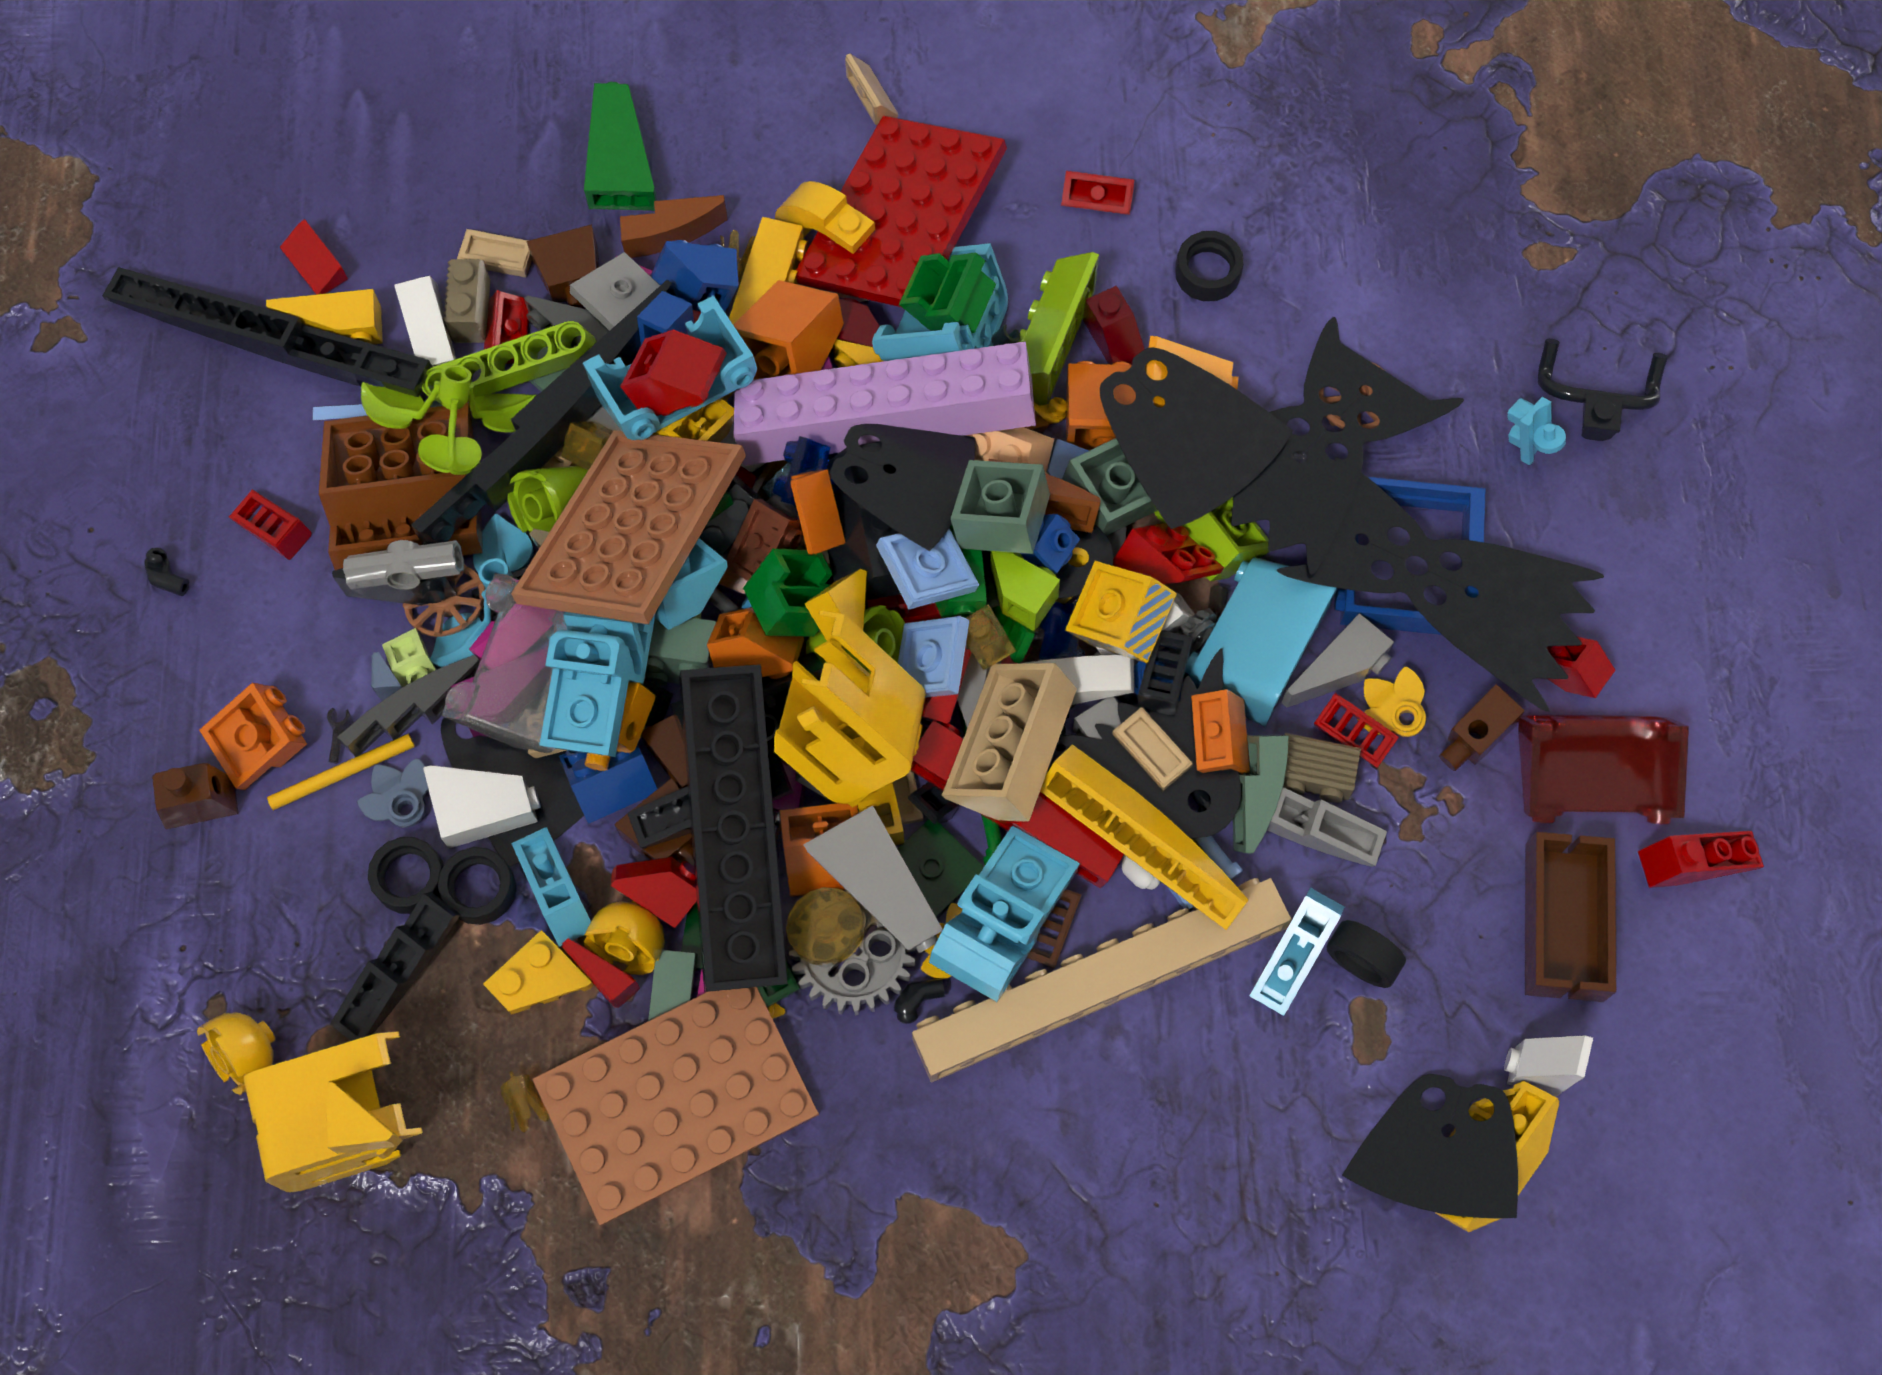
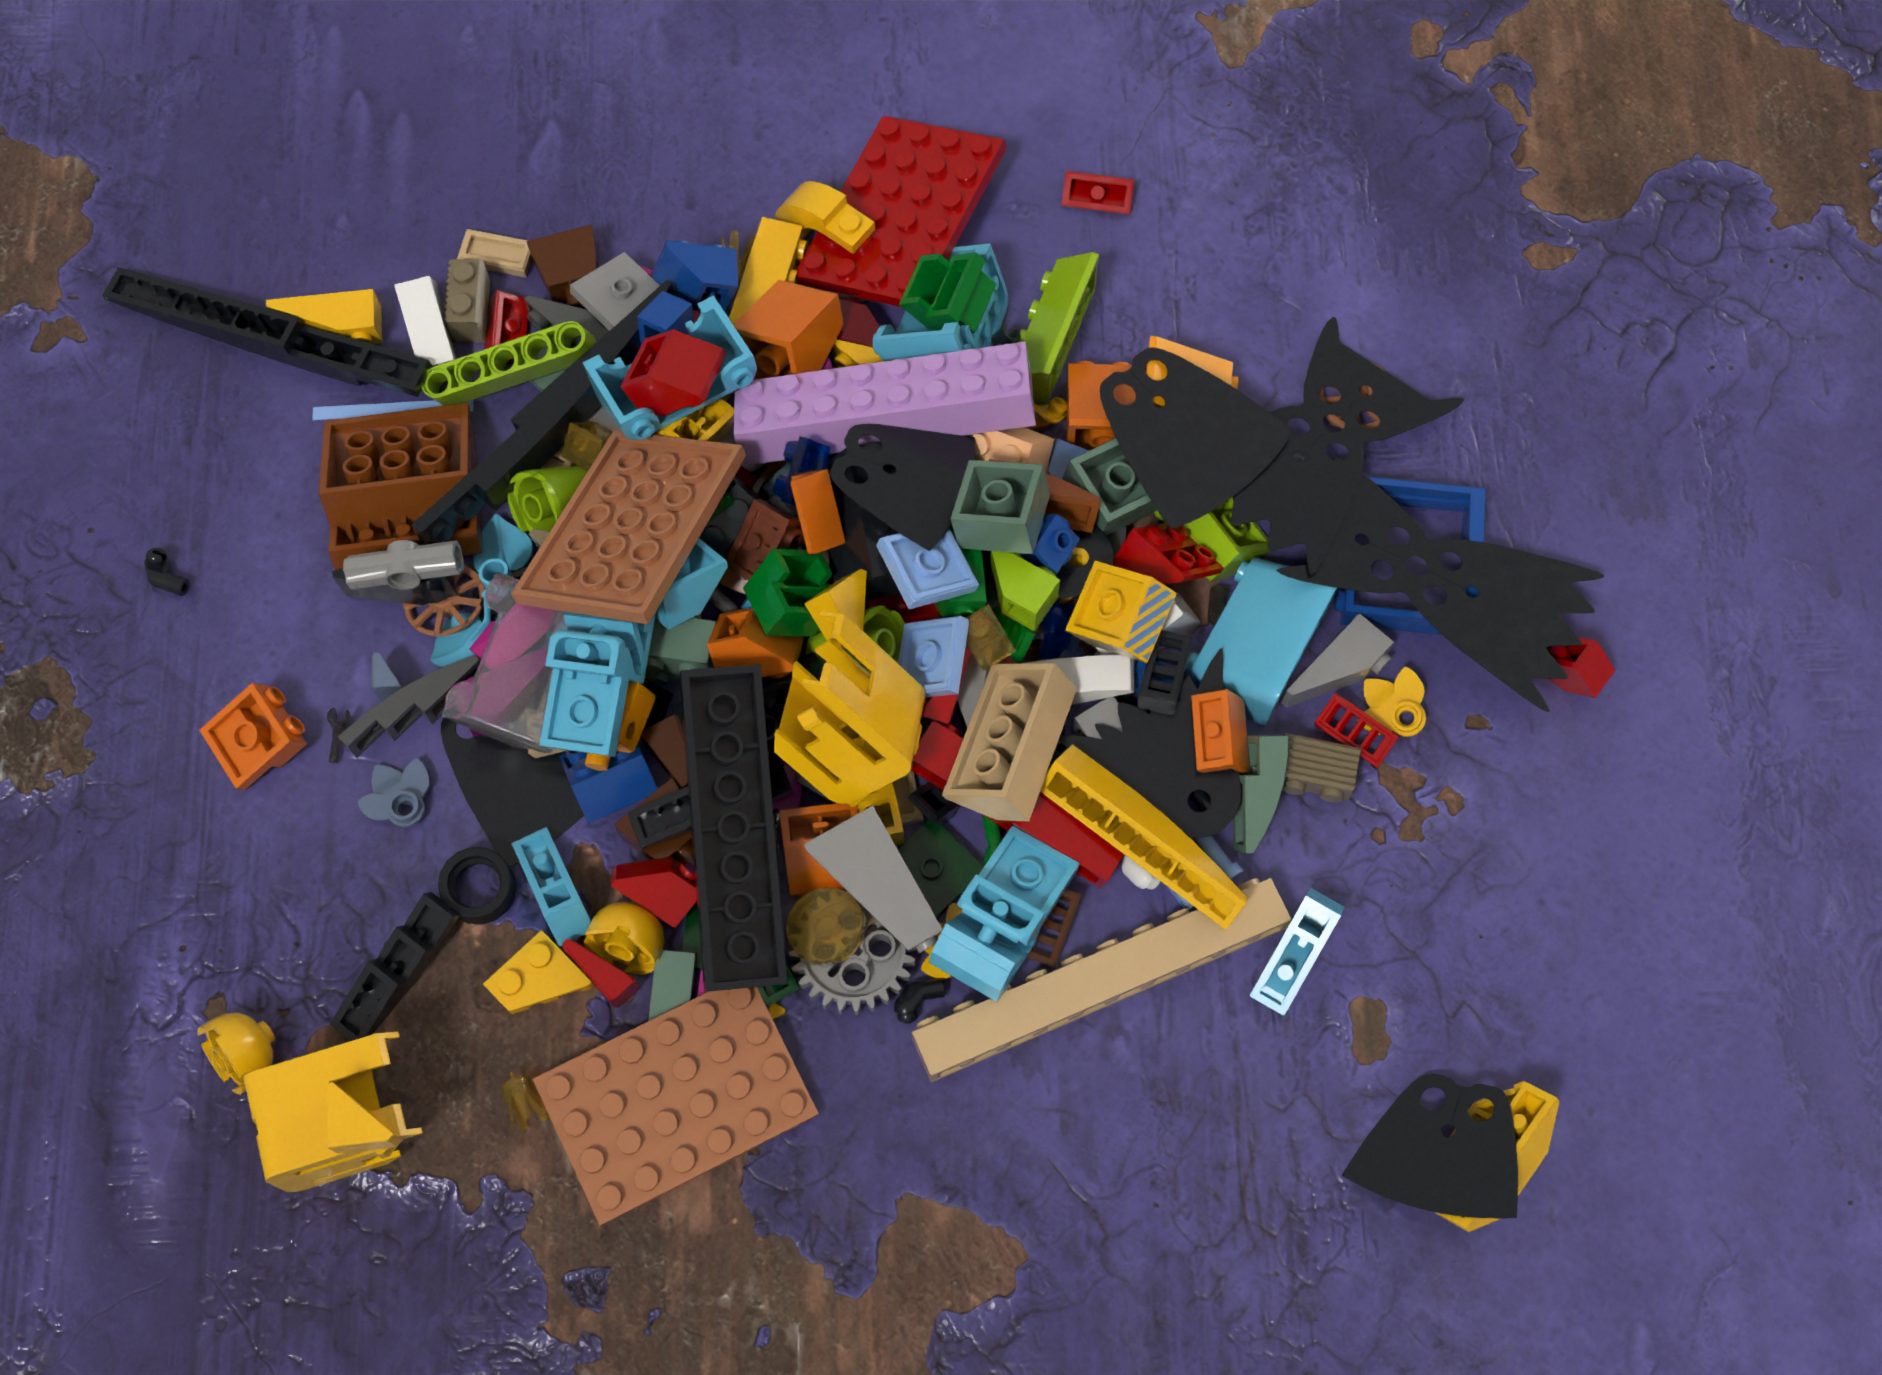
reddish brown torso [152,763,239,829] -> none
red slope [229,489,312,560] -> none
yellow bar [267,733,415,811] -> none
red slope [280,219,348,295] -> none
lime plant [361,365,536,475] -> none
black tyre [368,837,444,914] -> none
yellowish green bracket [382,628,436,687] -> none
white slope [423,765,541,848] -> none
green slope [584,82,657,211] -> none
dark orange slope [620,195,728,258] -> none
tan slope [845,53,898,125] -> none
dark red slope [1083,285,1144,365] -> none
tan tile [1113,707,1193,791] -> none
dark grey gear [1169,608,1217,657] -> none
black tyre [1175,231,1244,302] -> none
light grey slope [1267,787,1387,867] -> none
black tyre [1327,920,1406,988] -> none
reddish brown torso [1439,684,1525,771] -> none
white slope [1504,1036,1593,1097] -> none
medium azure hips [1508,397,1566,465] -> none
clear red windscreen [1518,715,1689,824] -> none
reddish brown piece [1525,832,1616,1002] -> none
black piece [1538,338,1668,441] -> none
red slope [1638,831,1764,888] -> none

